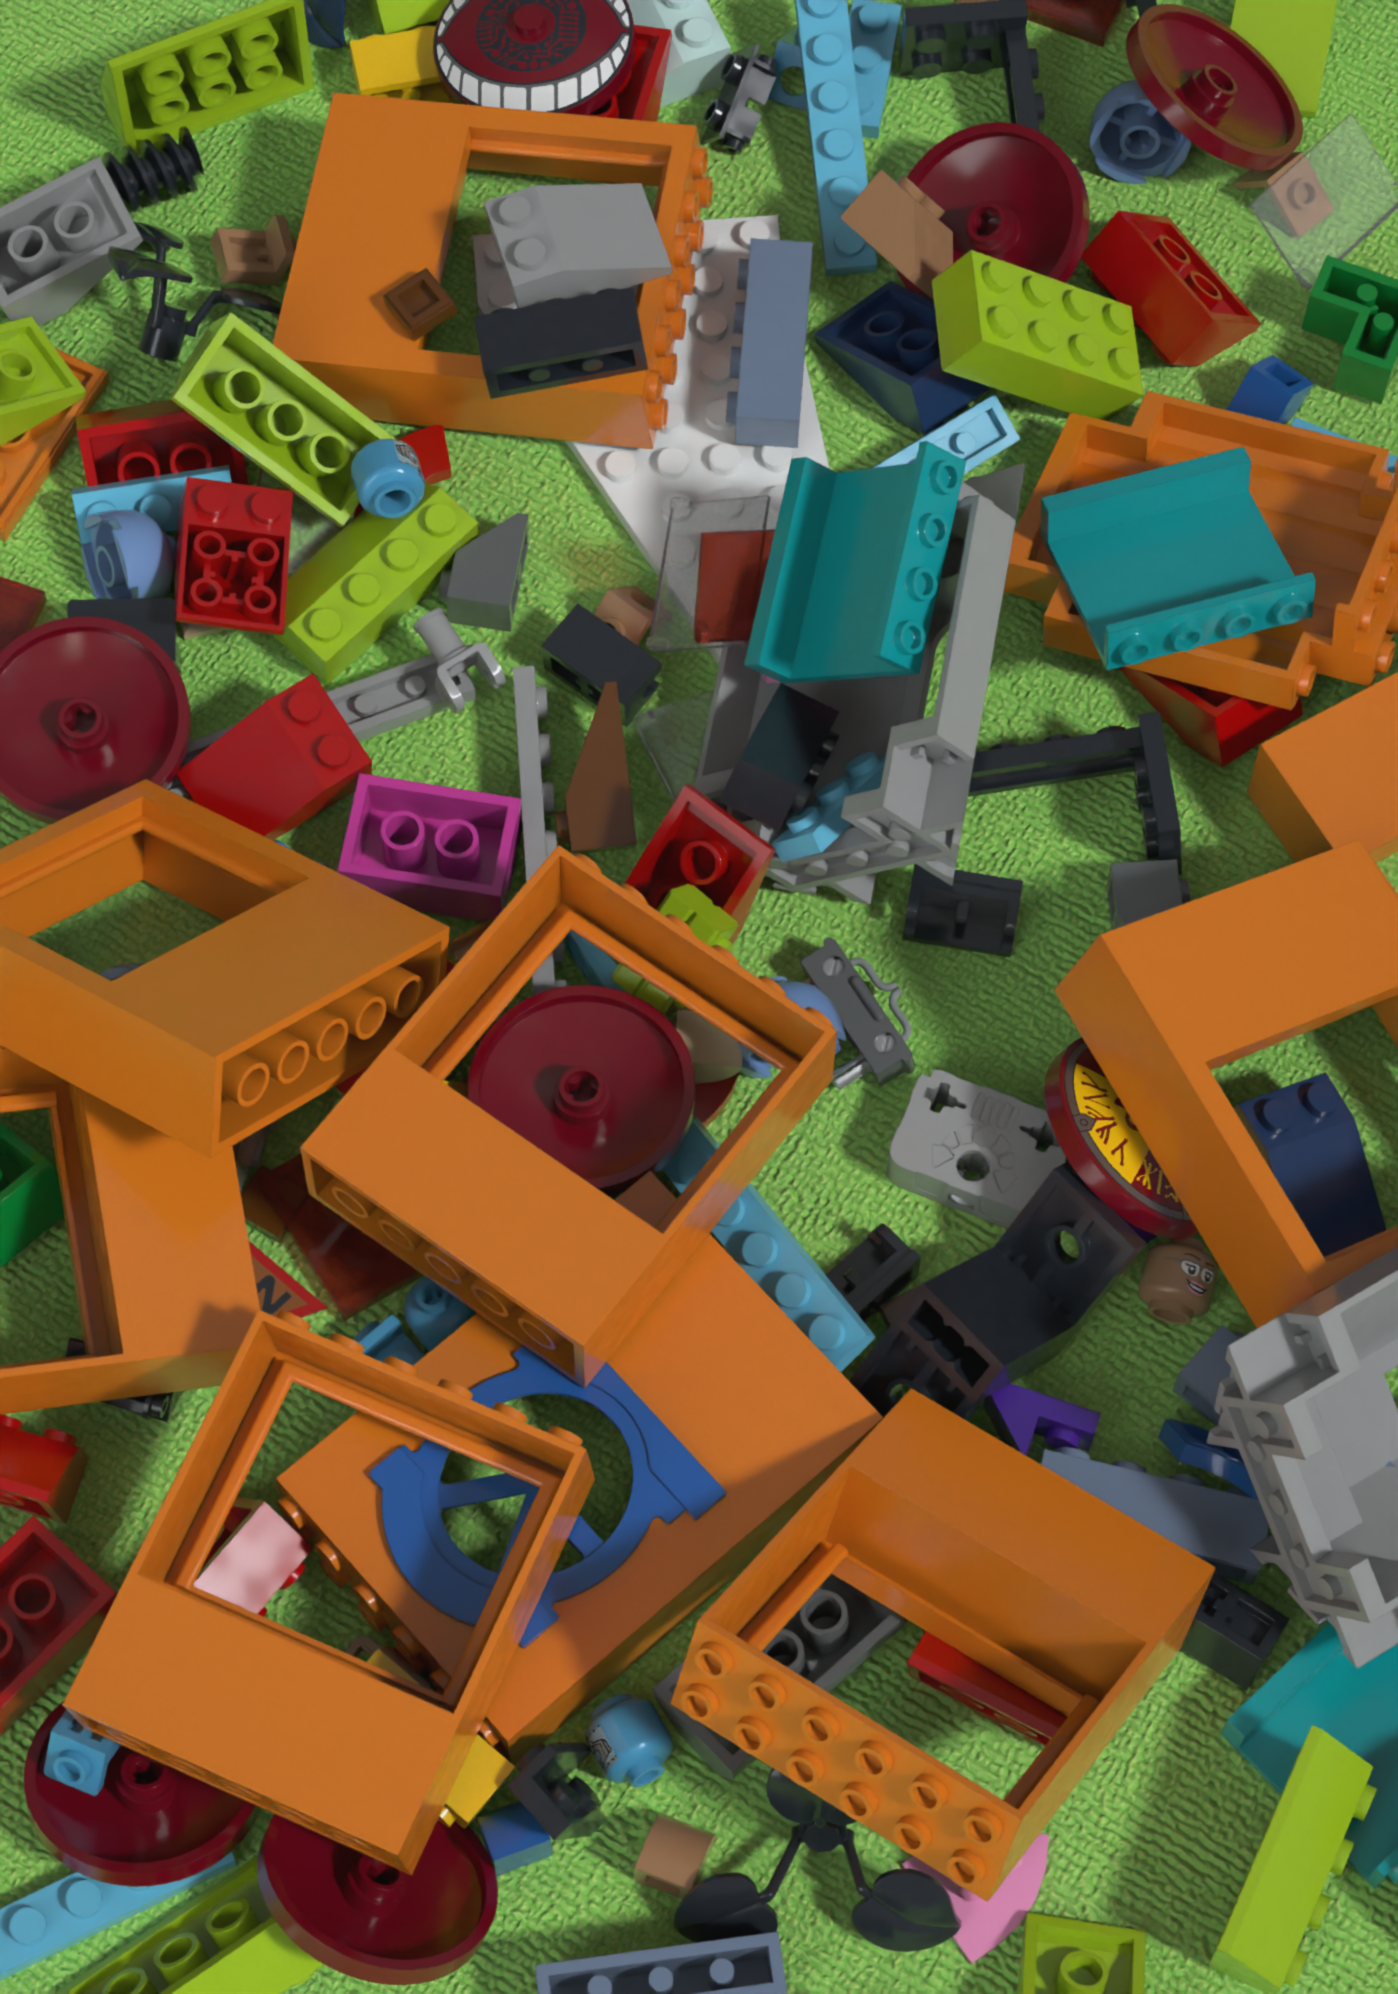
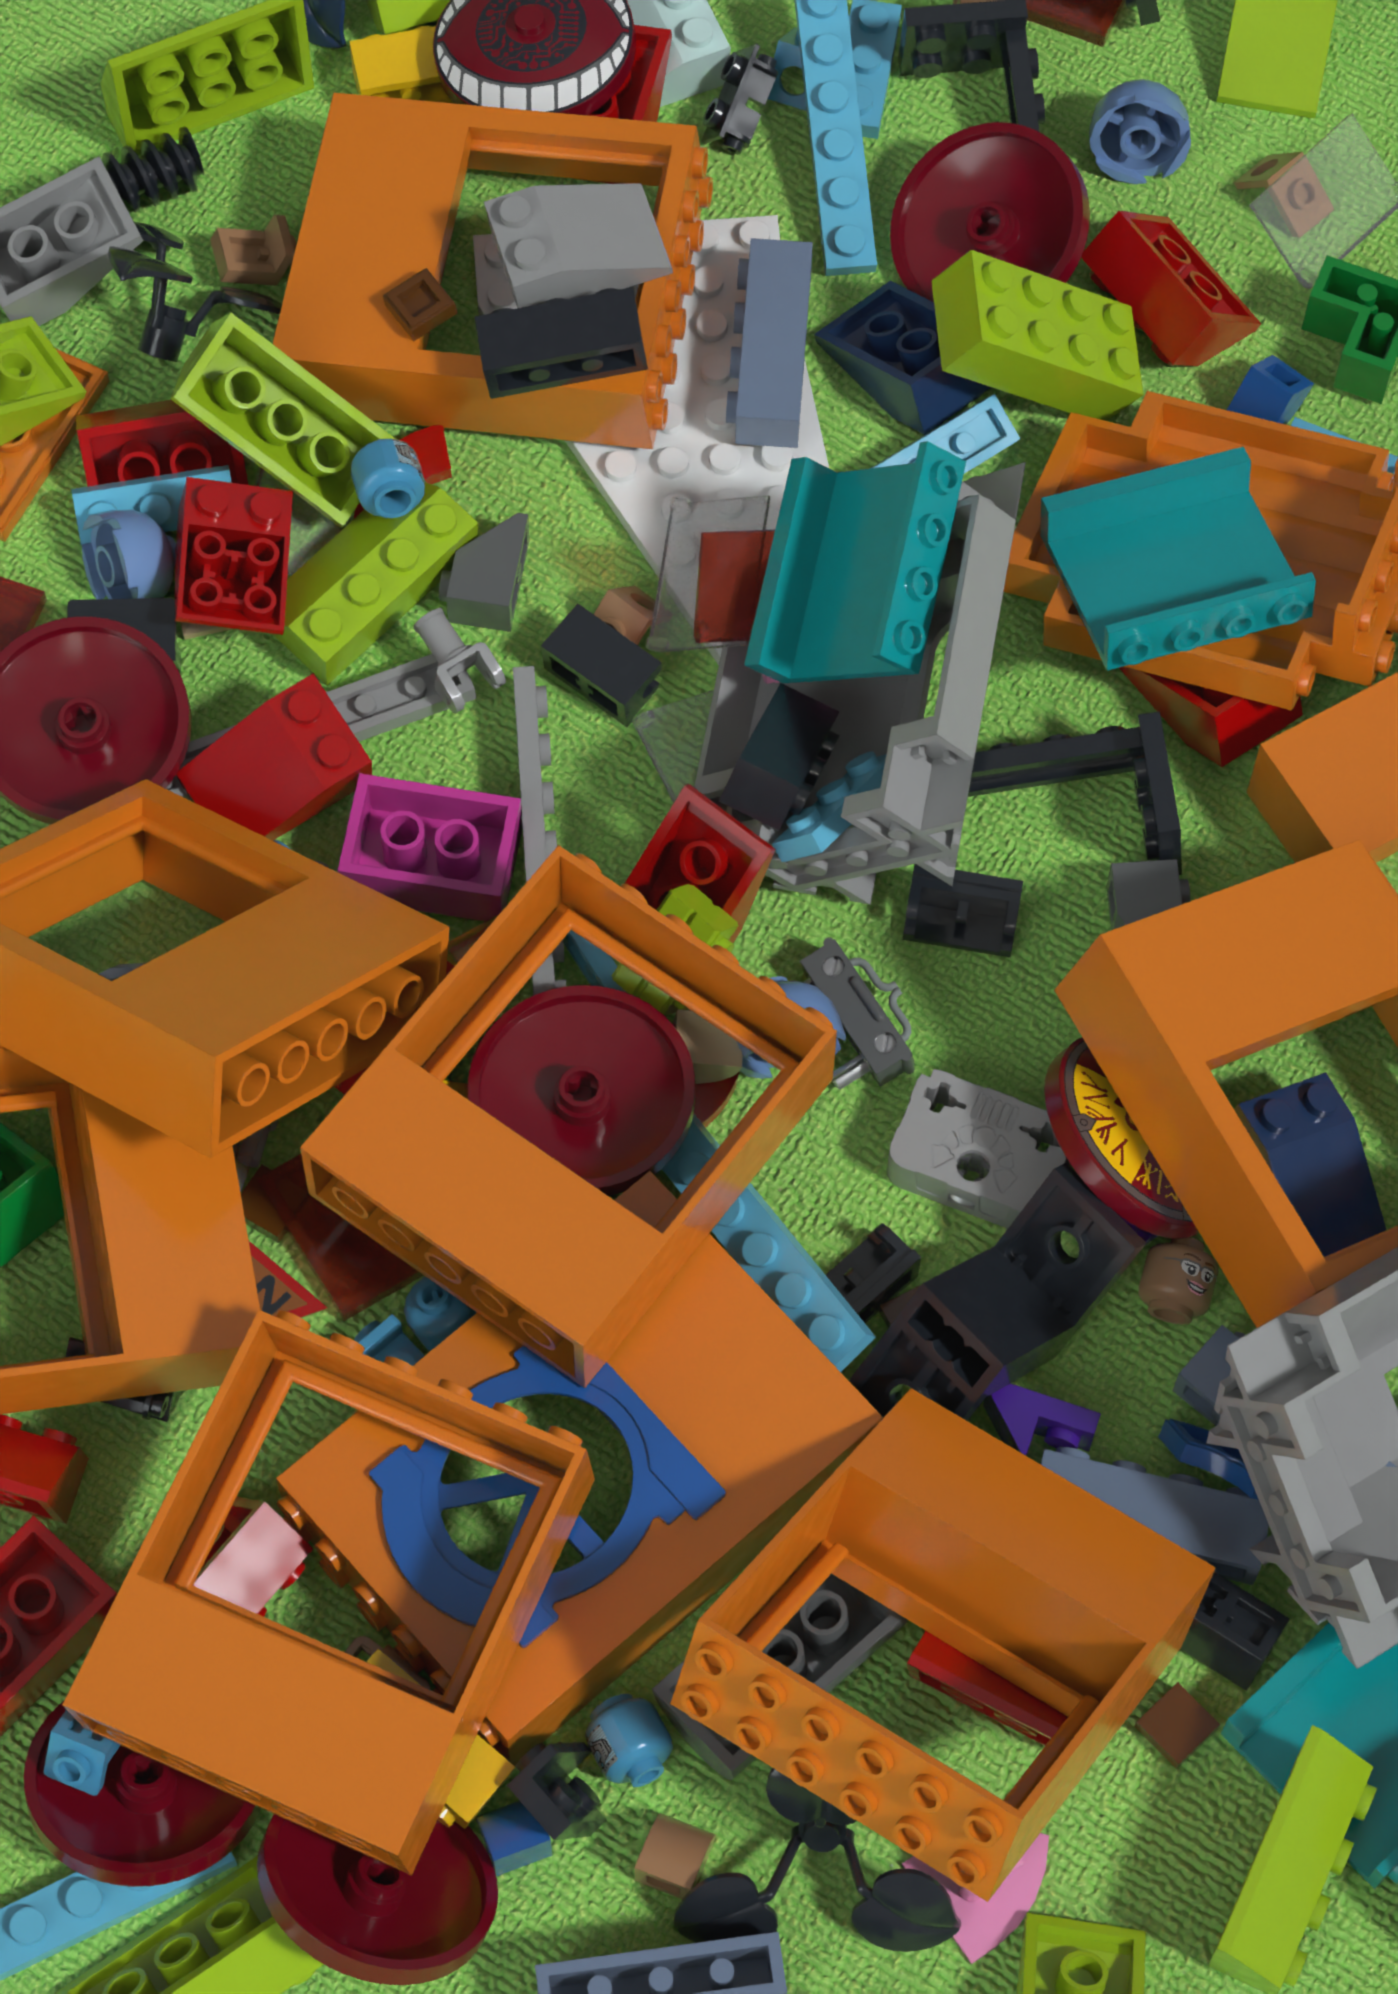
reddish brown slope [555,681,637,855] -> none
medium nougat slope [840,170,953,300] -> none
dark red dish [1126,4,1303,170] -> none
none -> reddish brown tile [1134,1682,1220,1769]

